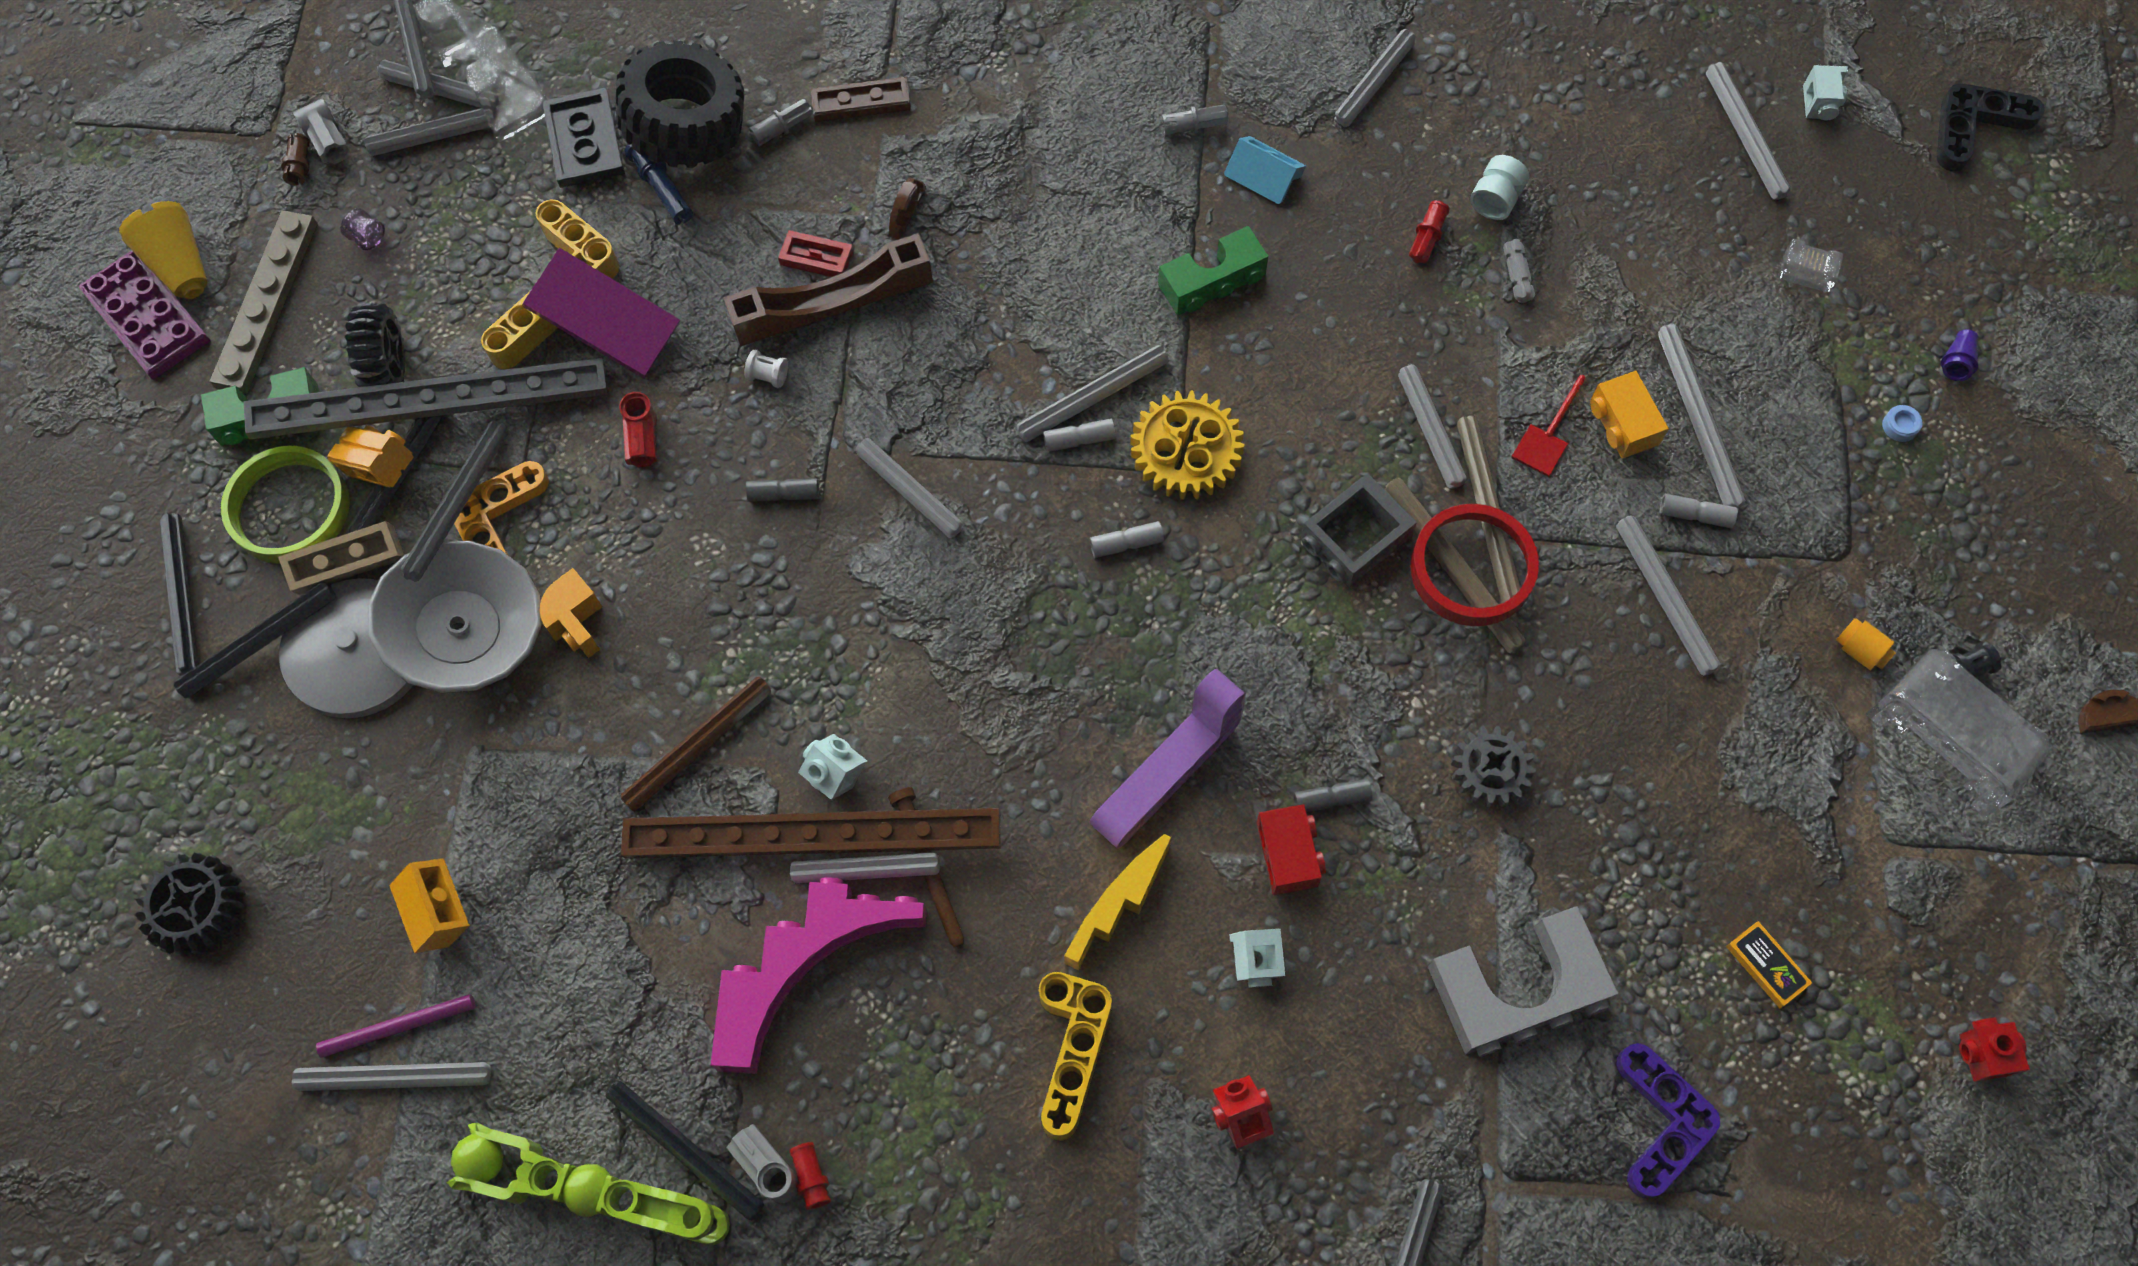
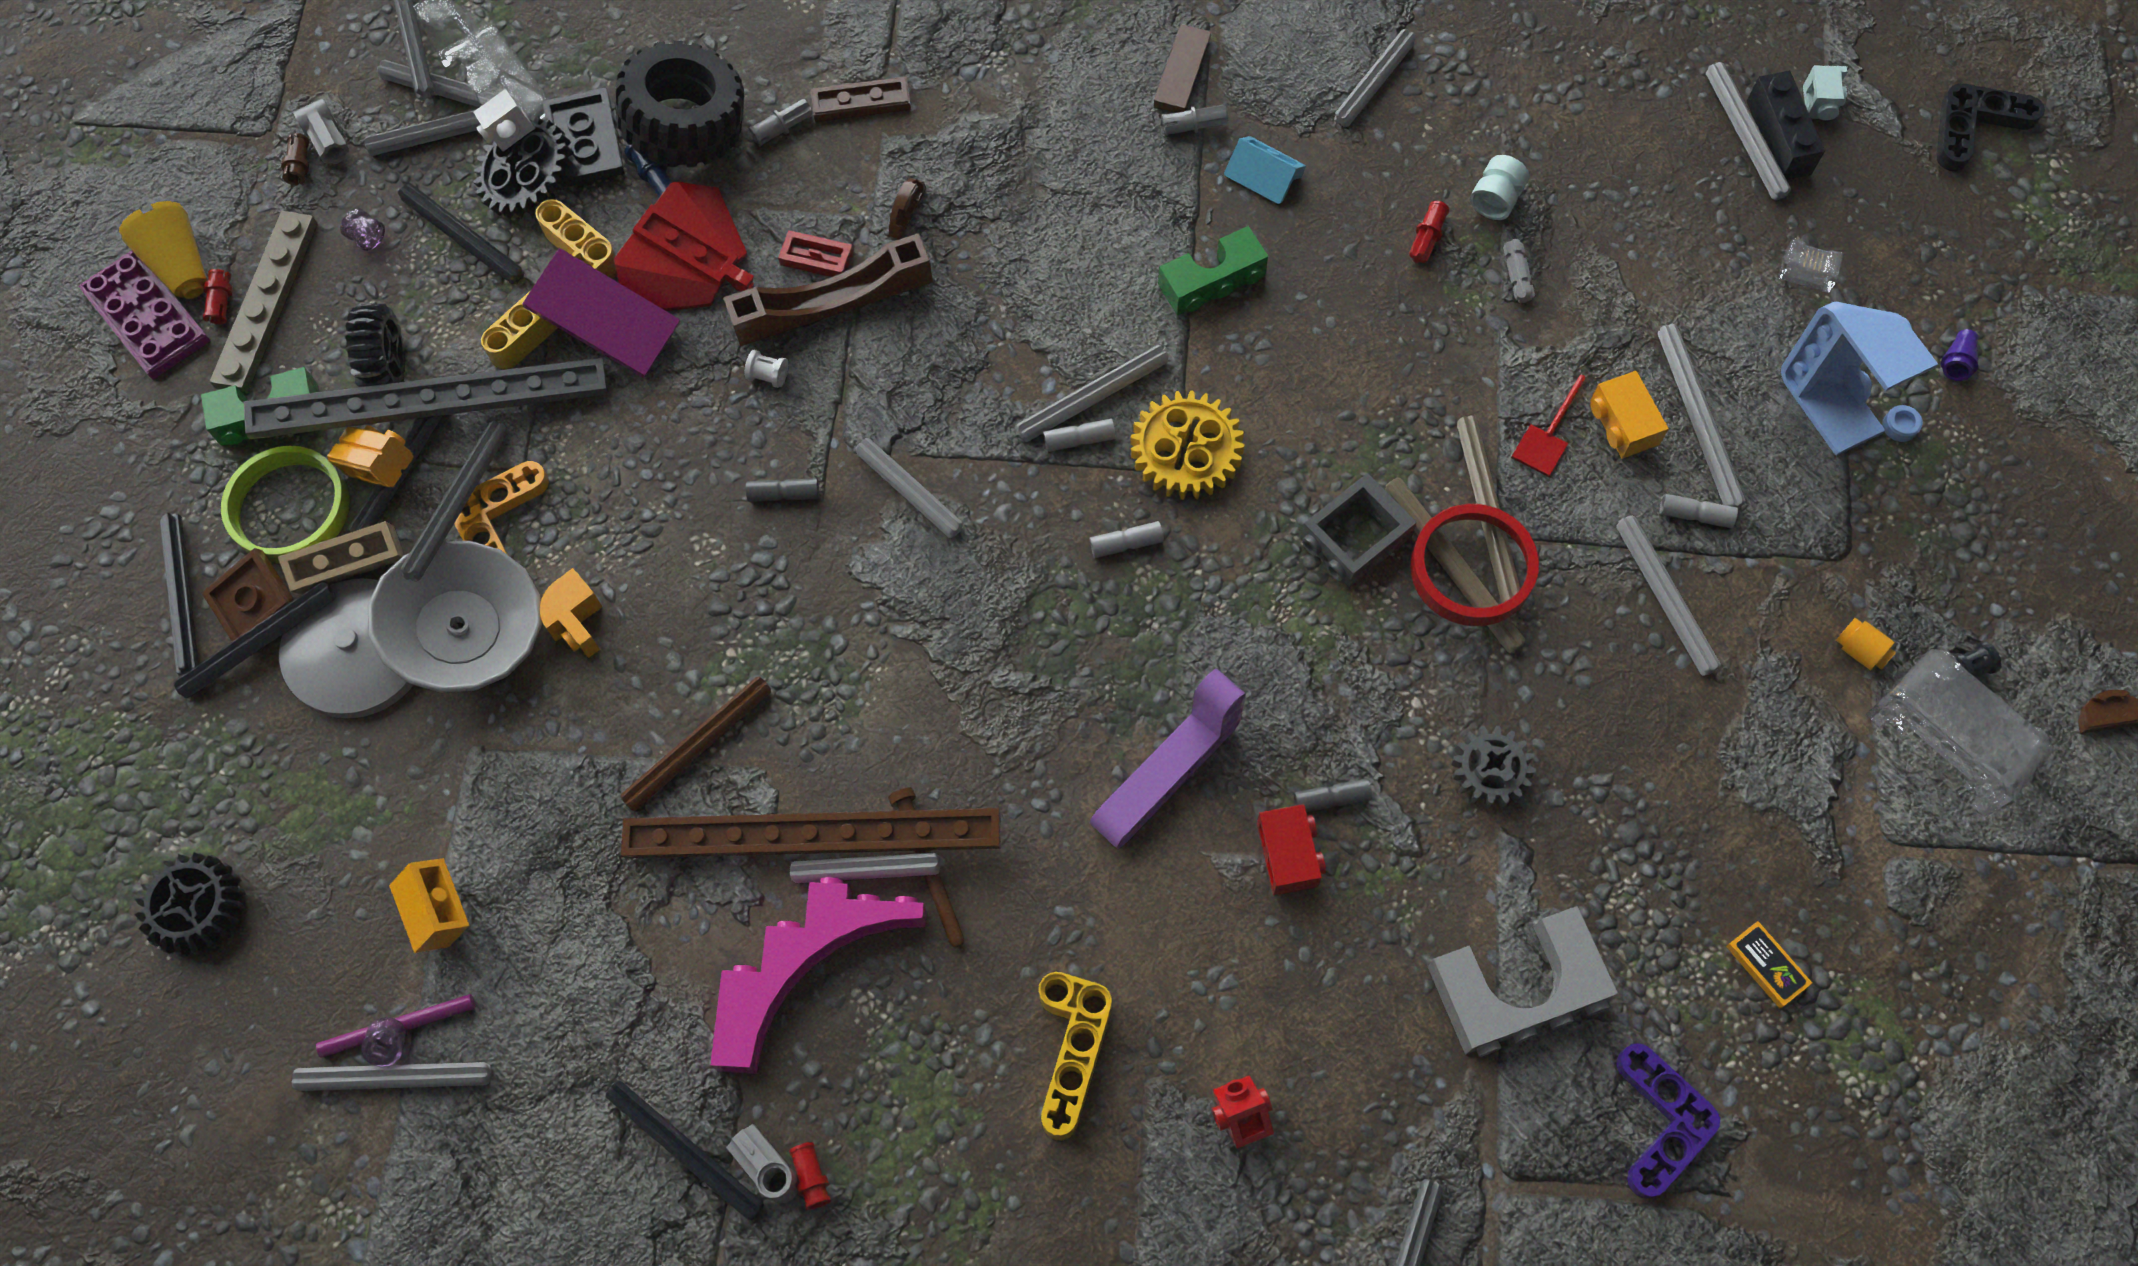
lime piece [446,1123,730,1245] -> none
red piece [619,392,657,467] -> none
light aqua brick [798,734,867,800] -> none
yellow slope [1064,834,1171,970] -> none
light aqua brick [1229,929,1285,988] -> none
light grey axle [1398,364,1467,489] -> none
red brick [1959,1017,2030,1082] -> none
none -> reddish brown tile [201,548,294,642]
none -> red pin [203,269,233,324]
none -> clear purple wheel [361,1017,407,1067]
none -> black axle [398,183,524,284]
none -> white brick [473,89,535,151]
none -> black gear [473,116,574,219]
none -> red panel [614,182,754,311]
none -> tile [1154,24,1211,113]
none -> black brick [1747,70,1825,180]
none -> light blue windscreen [1781,302,1938,456]

